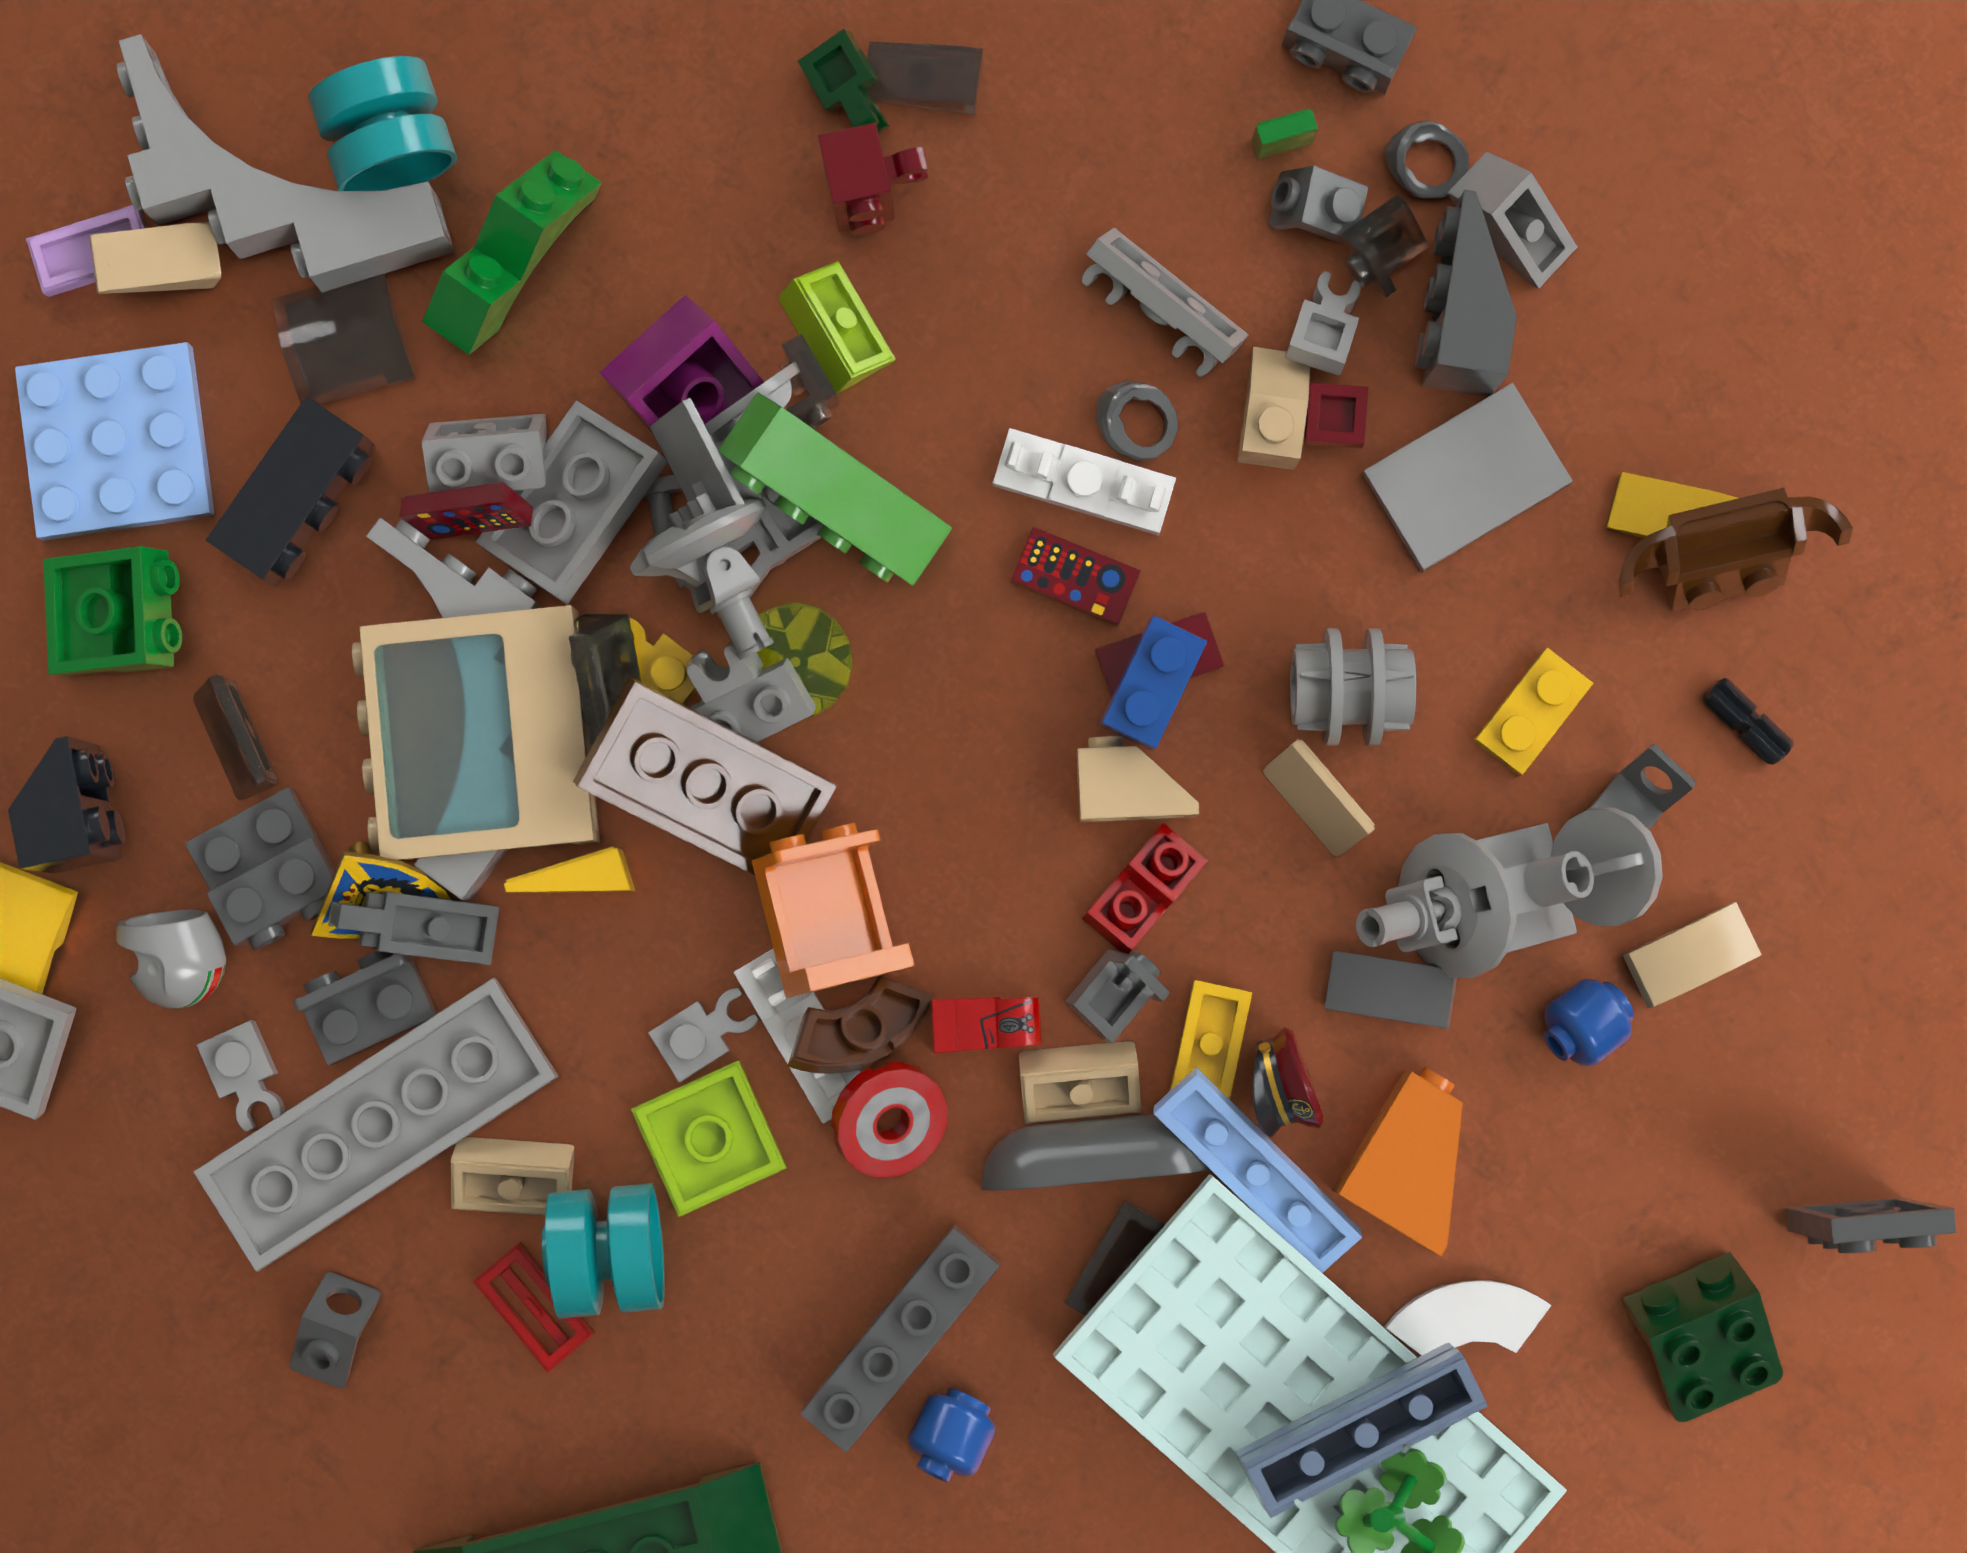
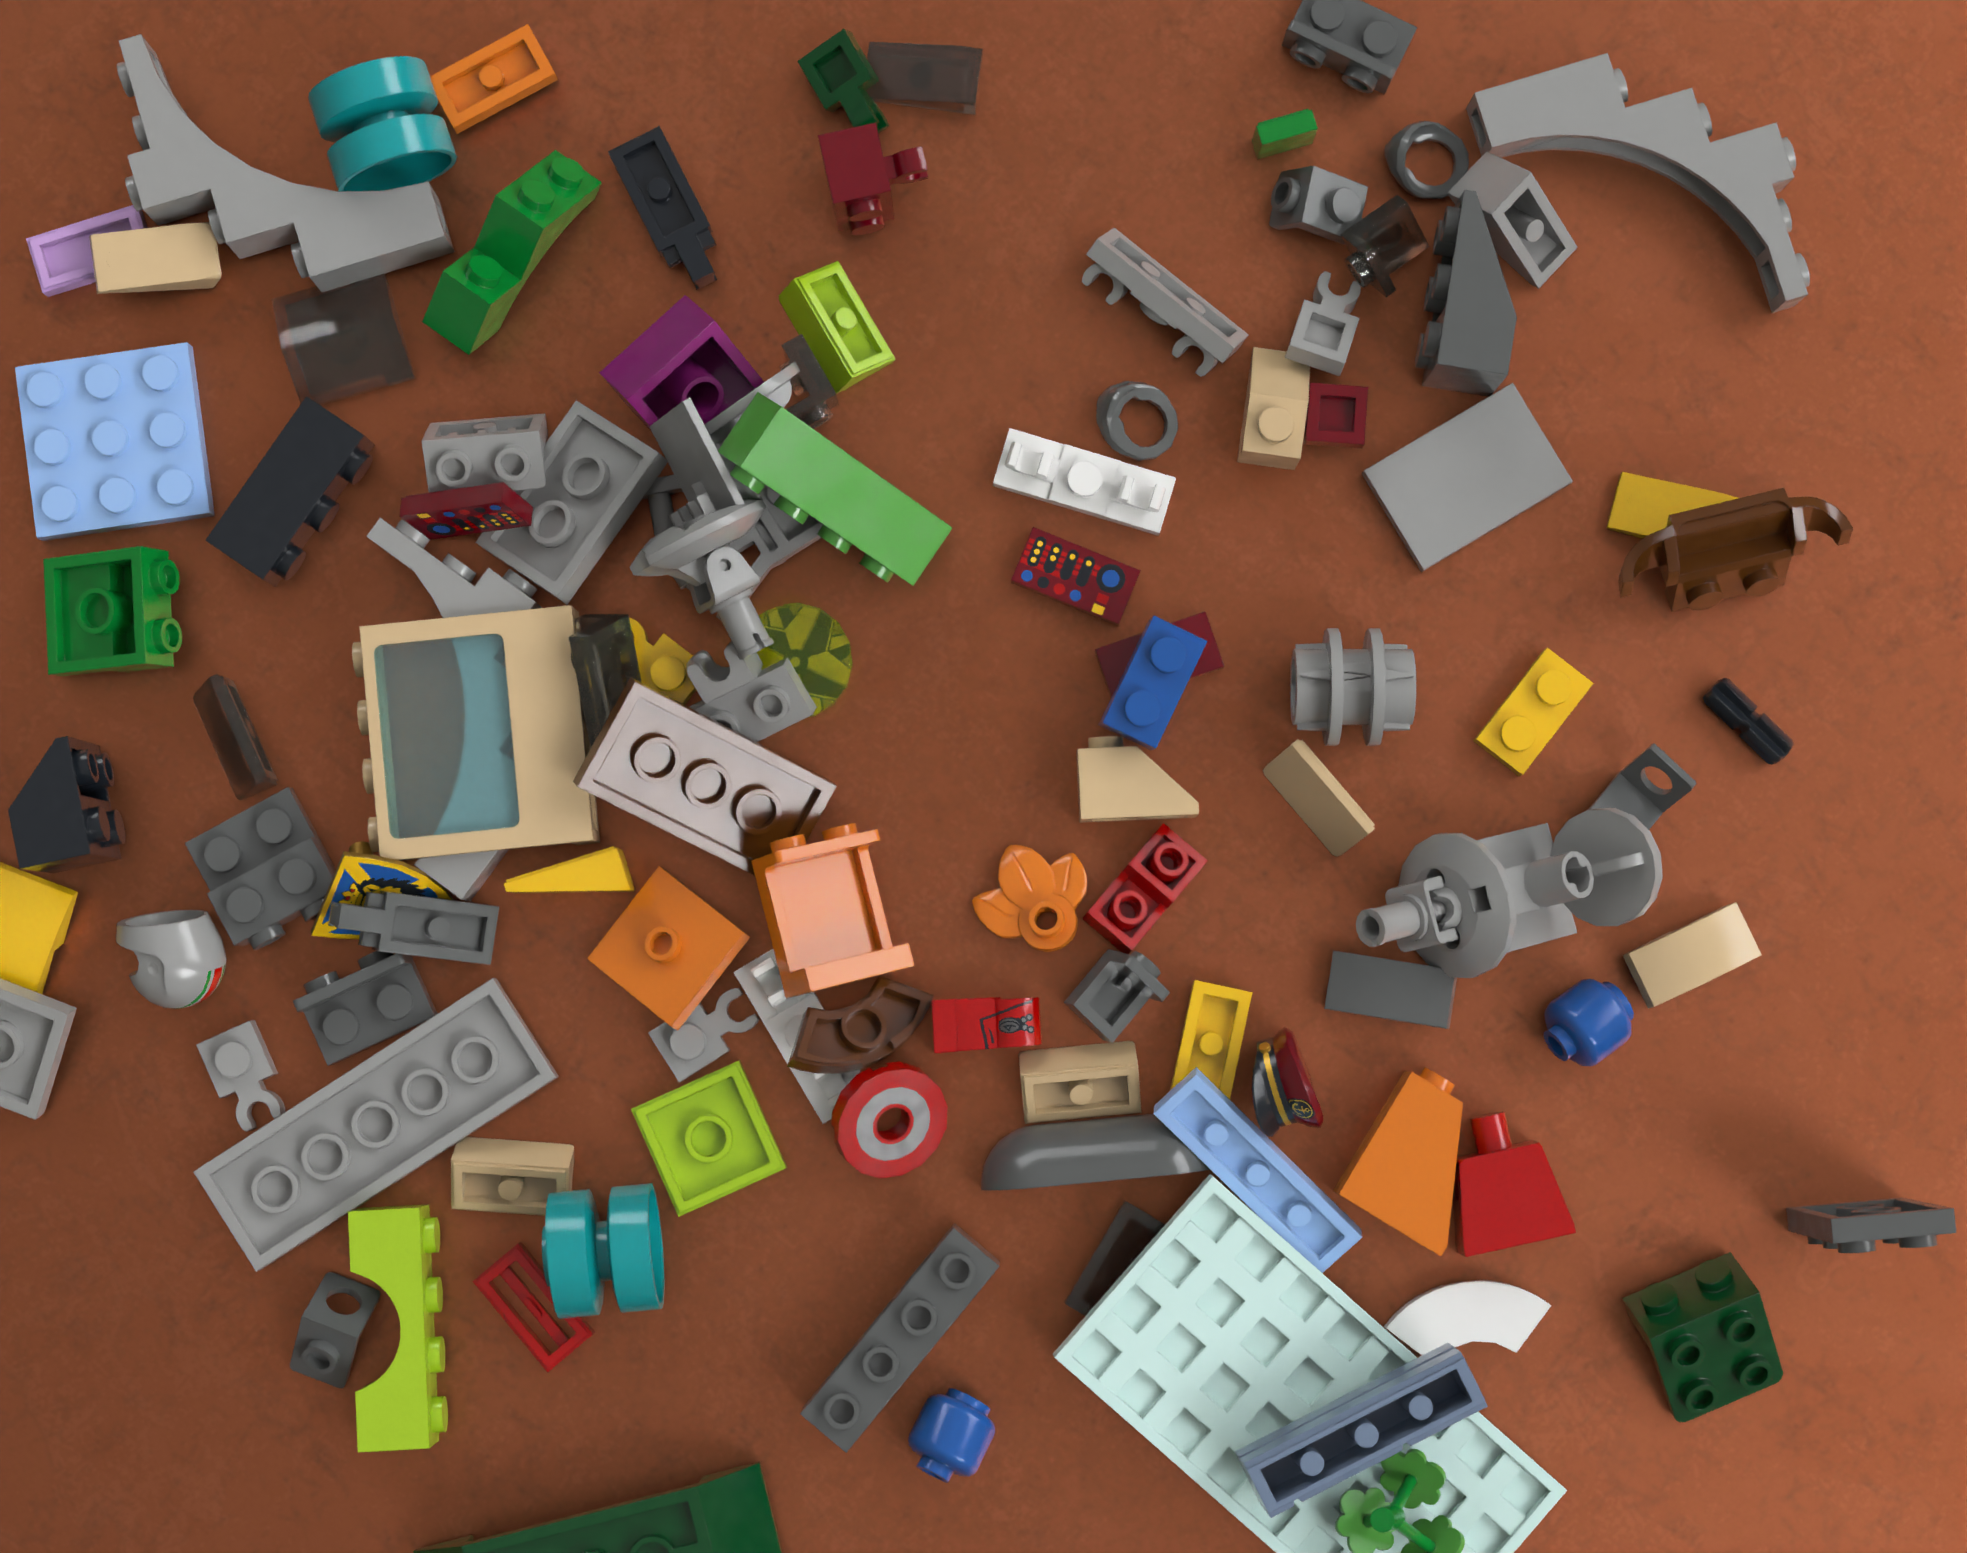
none -> lime arch [348,1204,448,1453]
none -> orange plate [430,24,558,134]
none -> orange plate [587,866,750,1031]
none -> black hinge [608,126,717,290]
none -> orange plate [972,844,1088,952]
none -> red torso [1453,1111,1576,1257]
none -> light grey arch [1466,53,1810,313]

